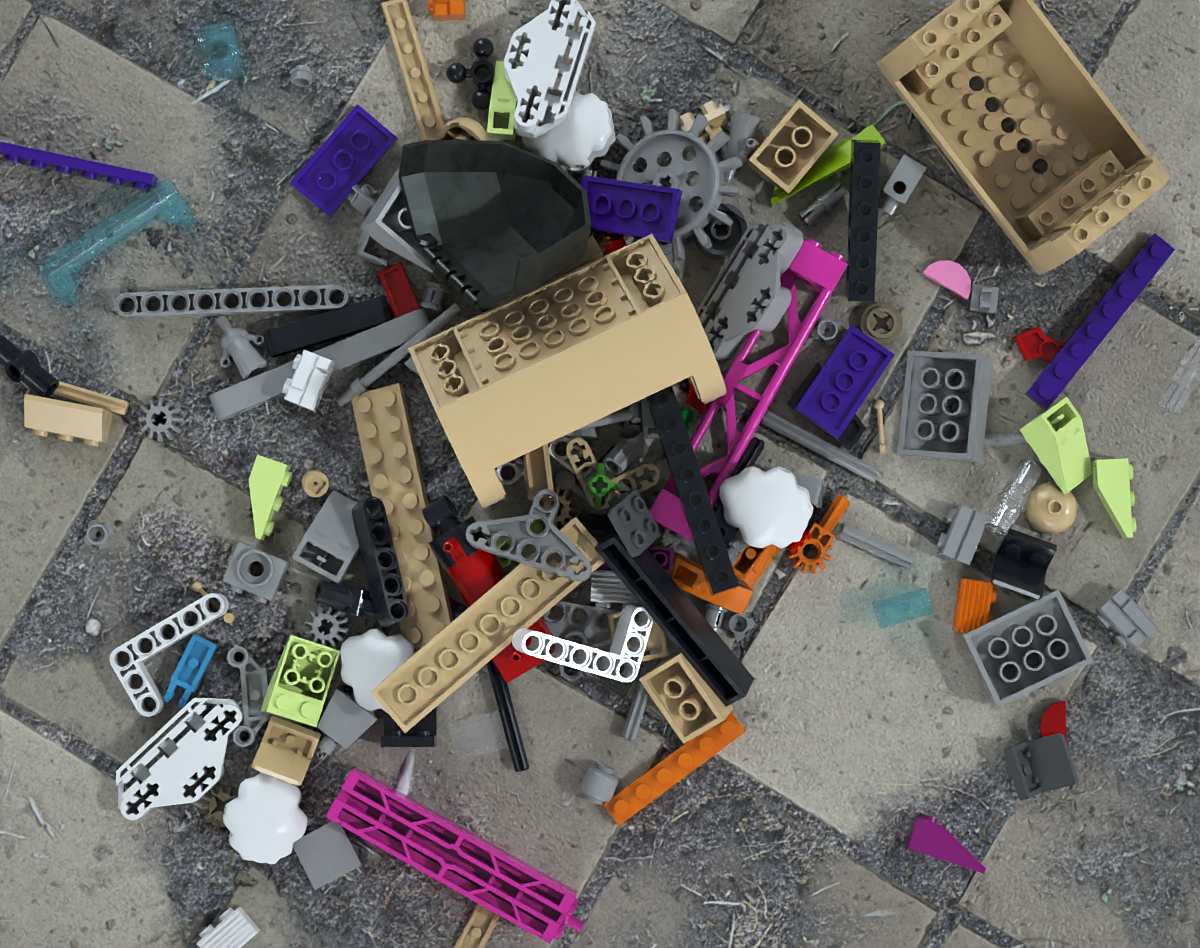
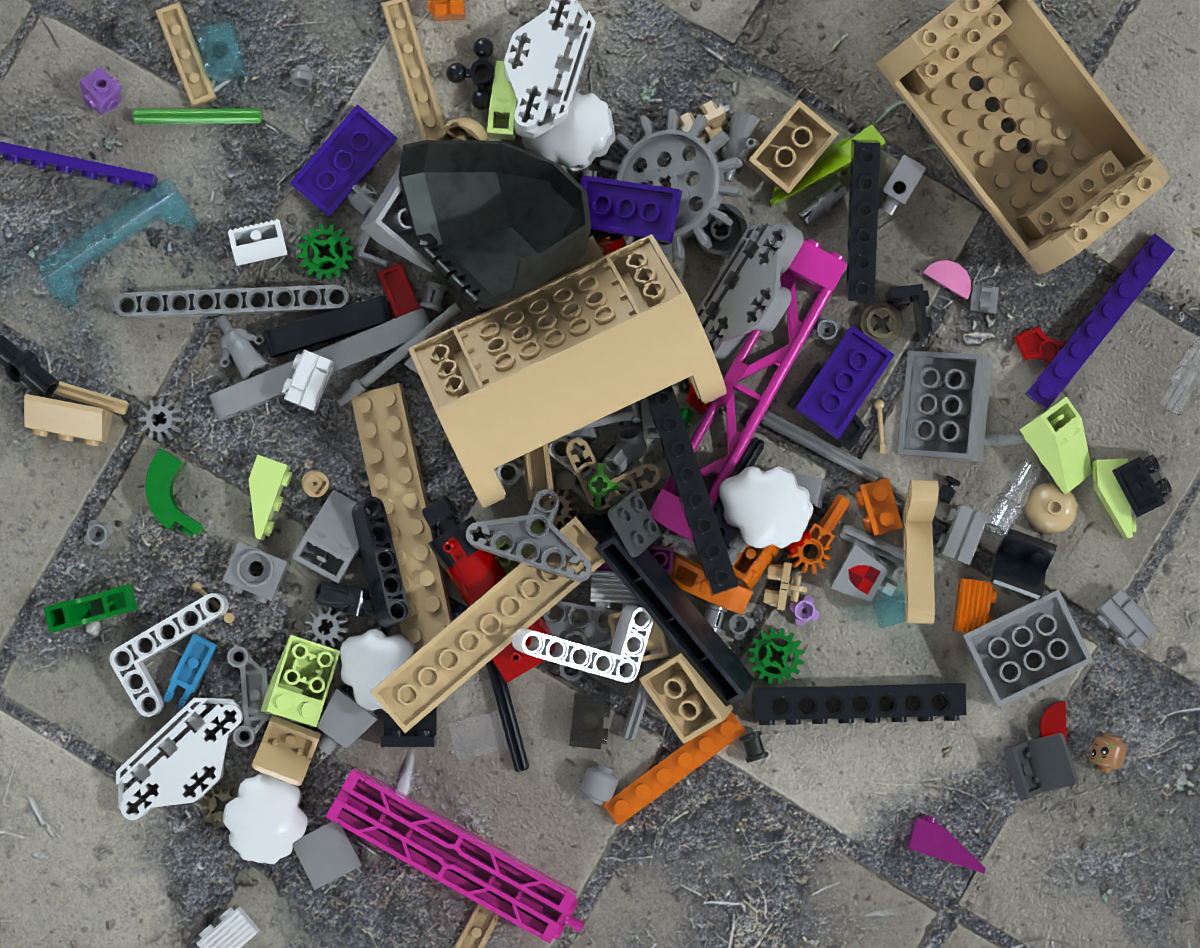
none -> green arch [43,584,138,633]
none -> medium lavender brick [80,67,122,115]
none -> bright green axle [133,108,262,124]
none -> green arch [145,448,207,537]
none -> tan tile [156,1,217,108]
none -> white brick [228,219,288,266]
none -> green gear [297,224,355,281]
none -> clear smoke brick [569,692,611,749]
none -> pearl dark grey bush [739,731,769,763]
none -> green gear [747,628,805,685]
none -> black brick [752,683,967,725]
none -> tan hips [763,562,808,611]
none -> lavender plate [789,596,820,626]
none -> light grey torso [830,539,897,601]
none -> orange bracket [855,478,903,536]
none -> black bracket [886,284,932,342]
none -> tan beam [903,479,939,624]
none -> black piece [938,475,961,504]
none -> medium nougat head [1090,733,1127,774]
none -> black bracket [1112,451,1173,517]

